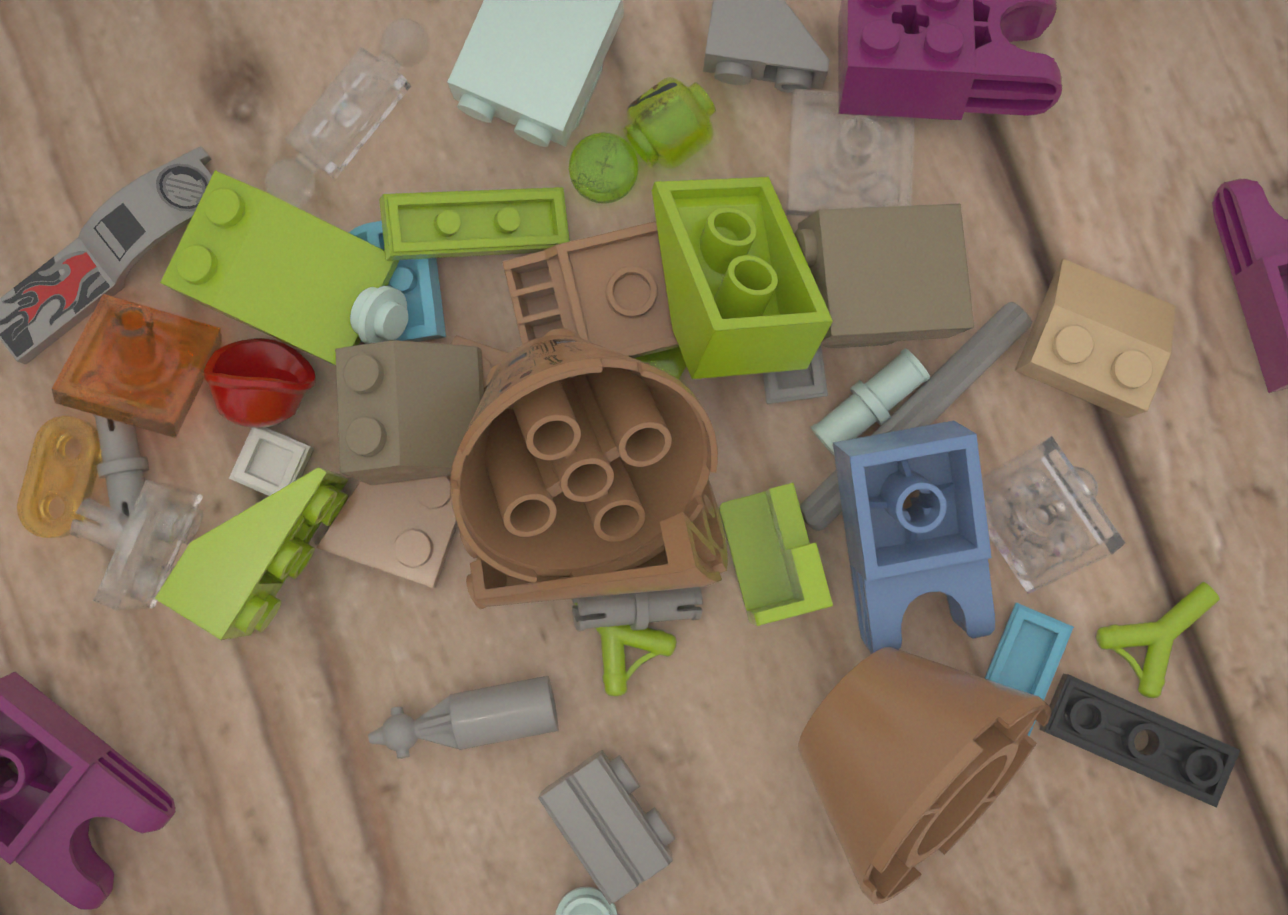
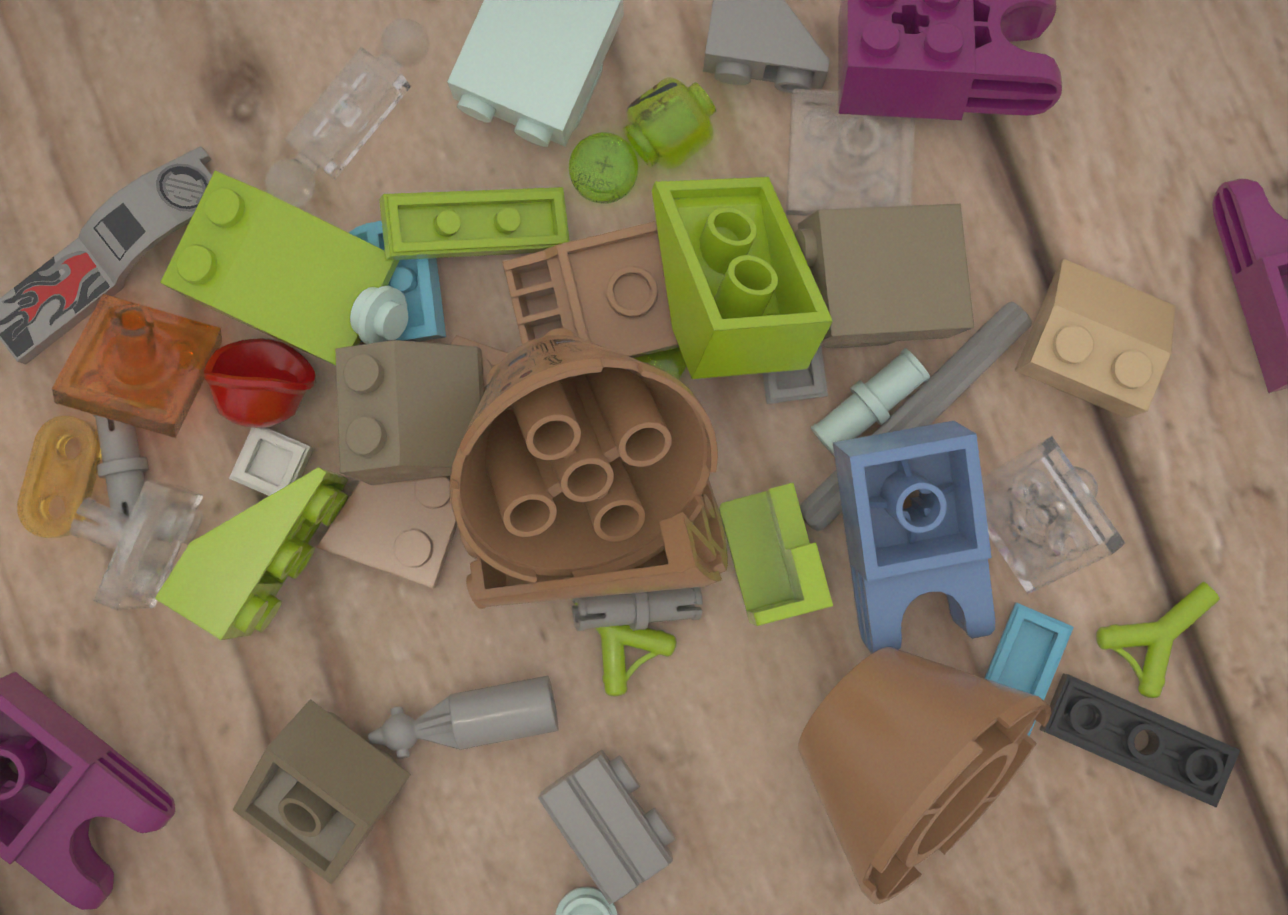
none -> dark tan slope [233,699,411,884]

